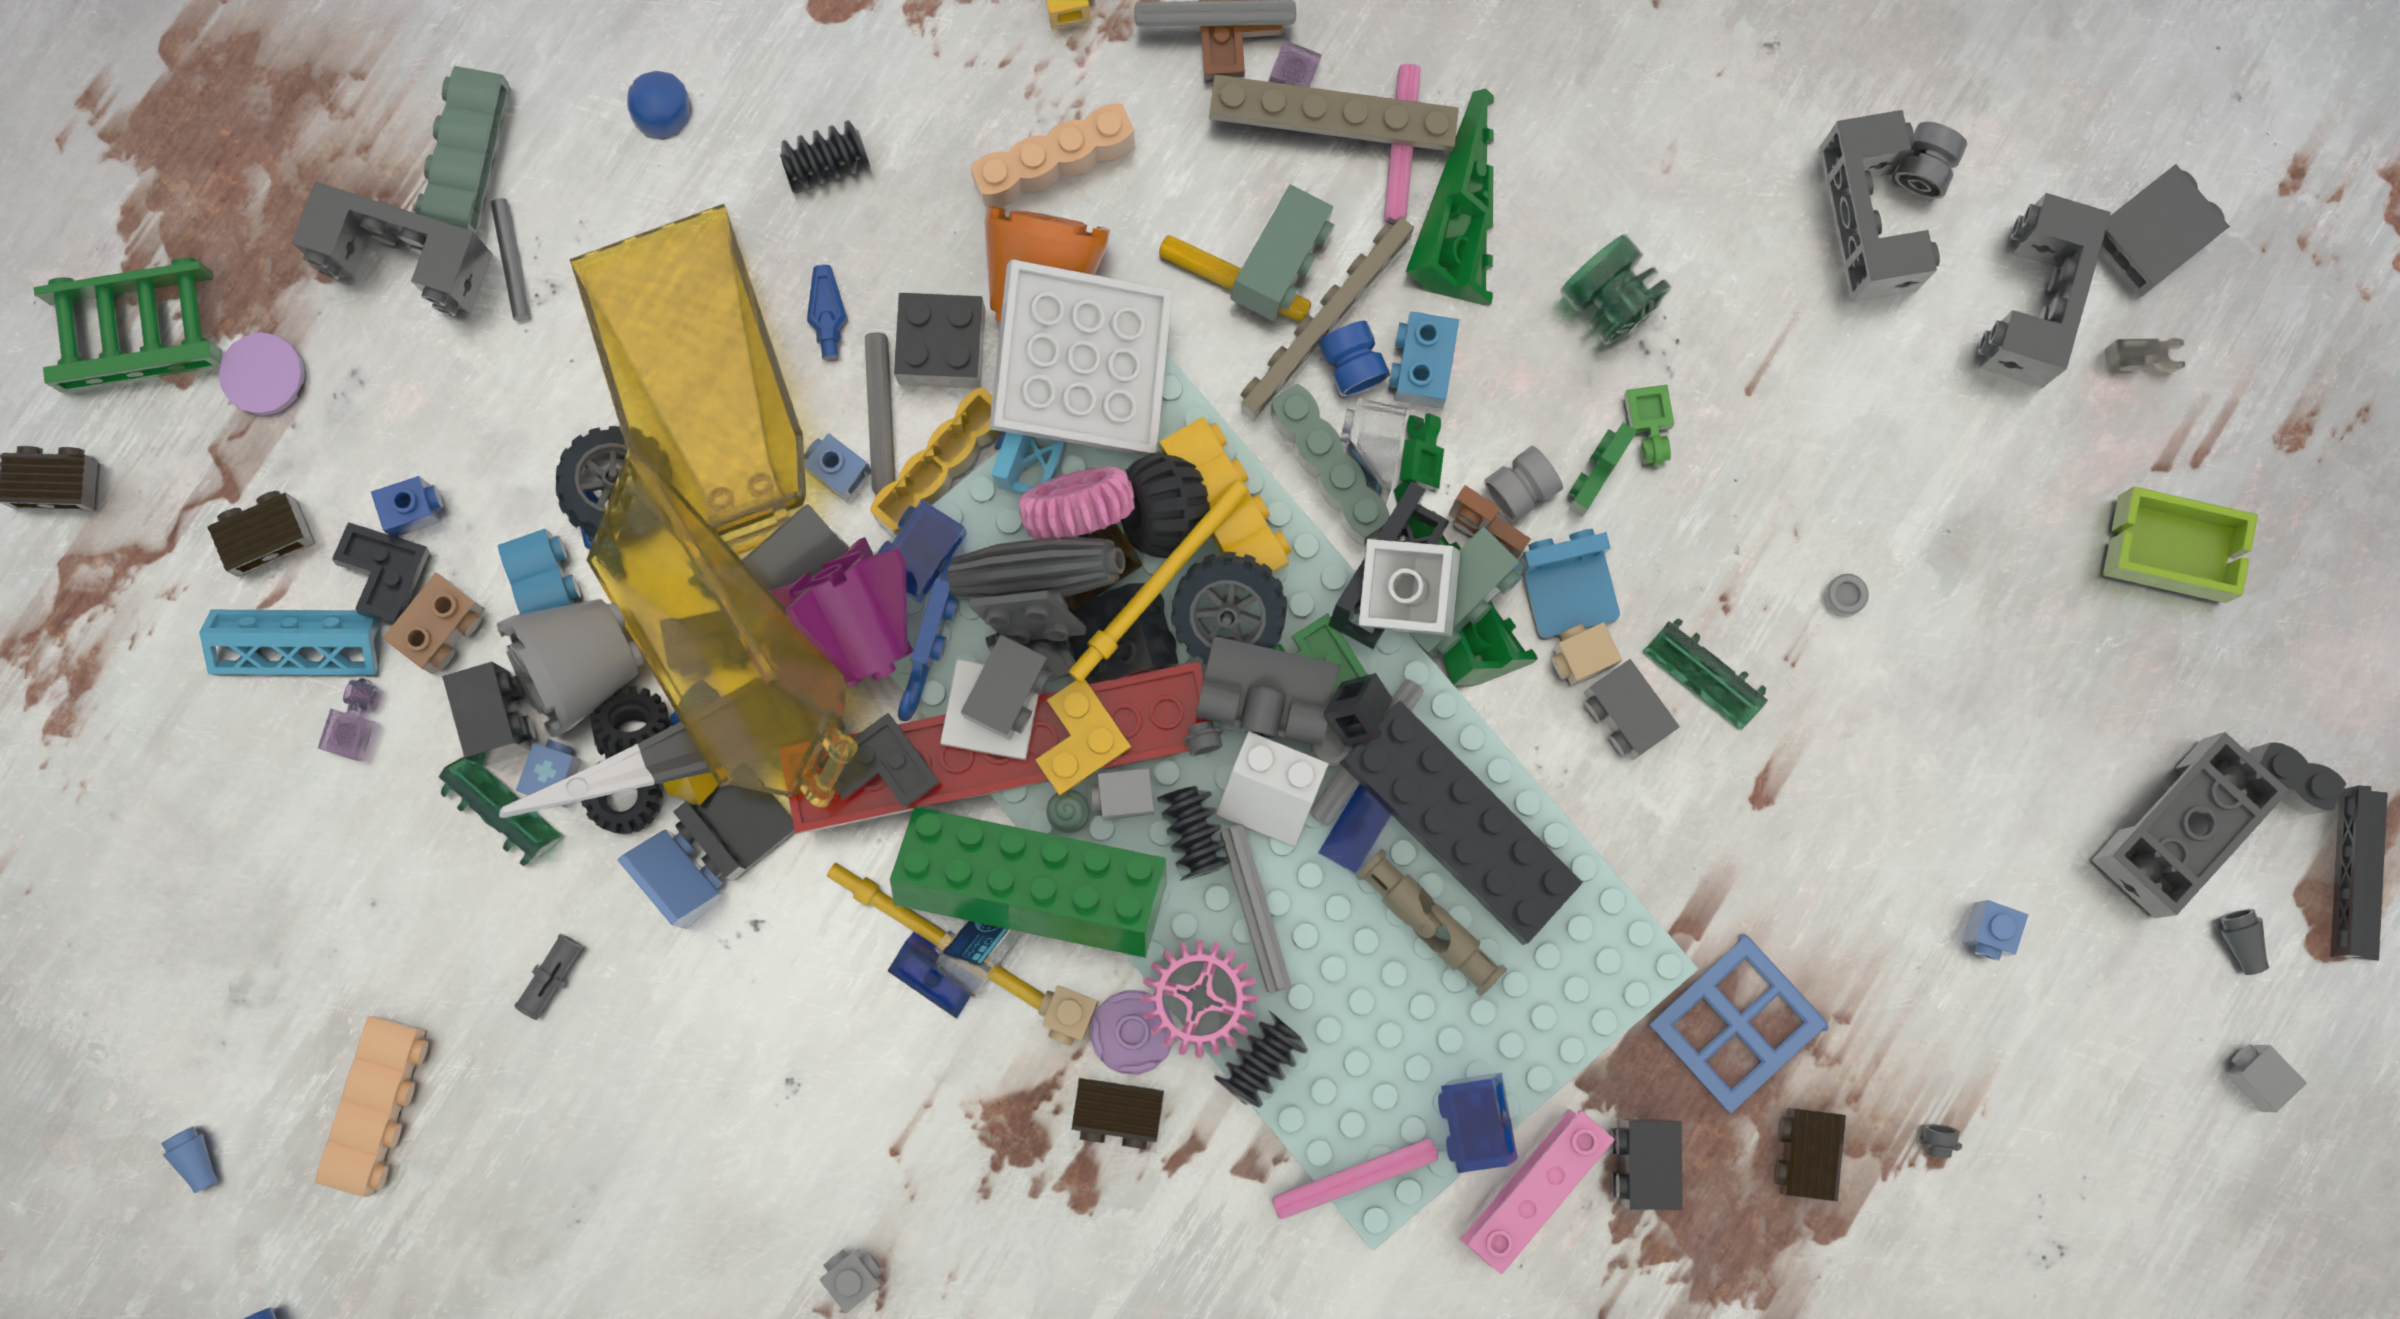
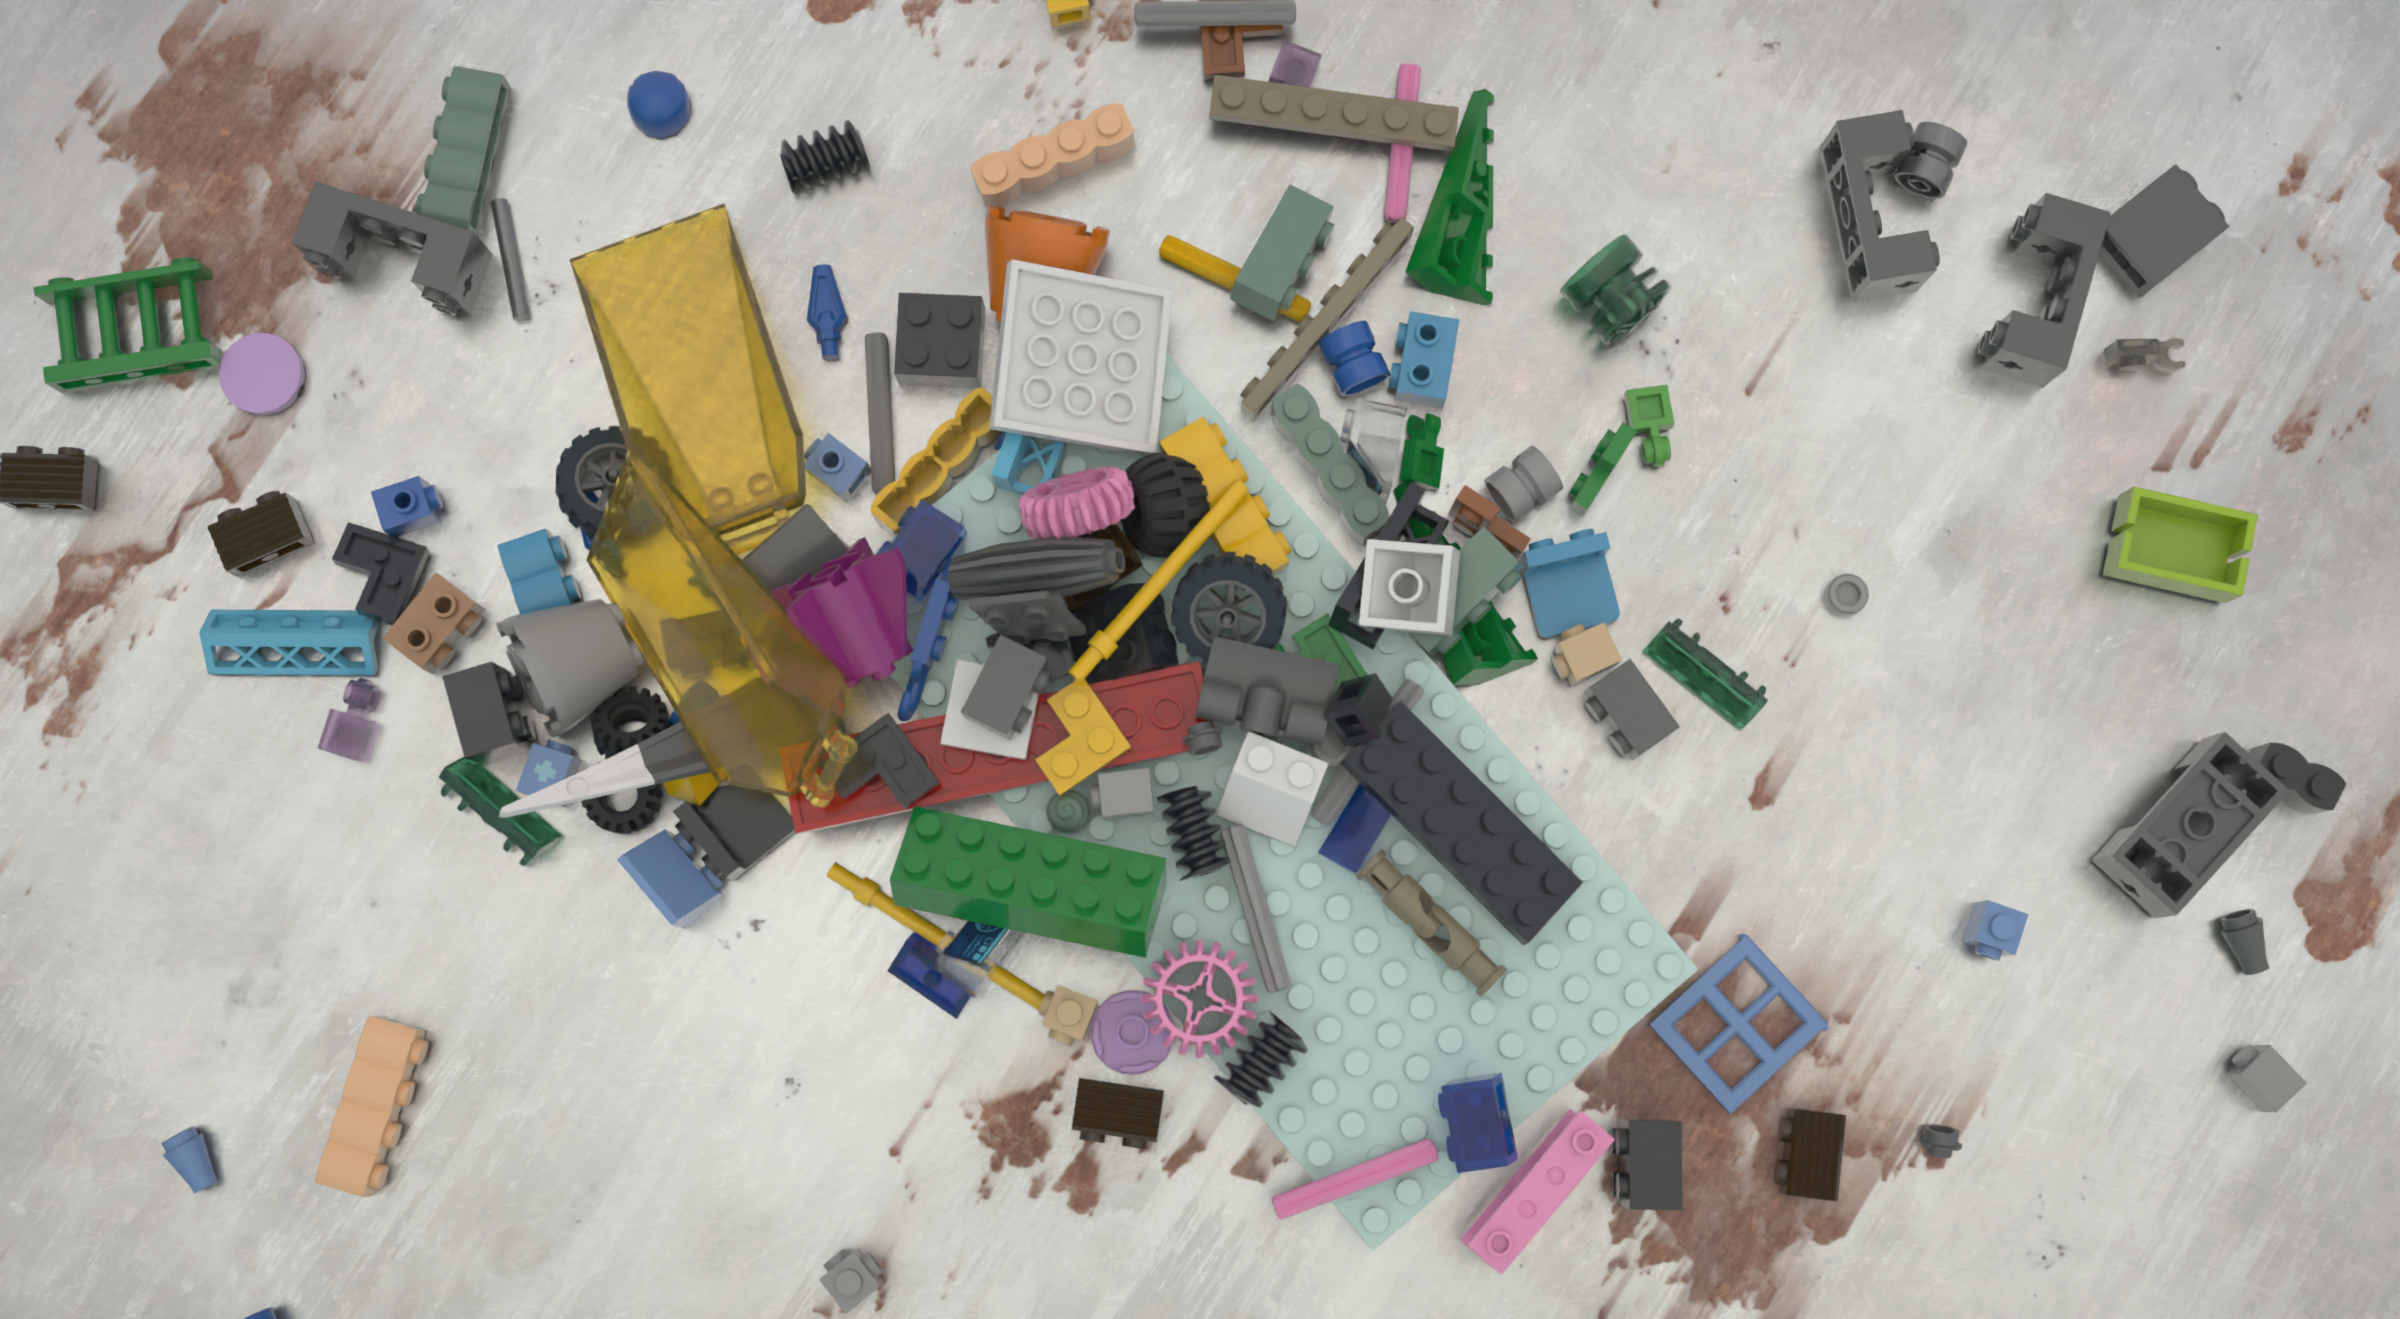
dark grey pin [514,933,583,1020] -> none
black fence [2330,785,2388,961] -> none

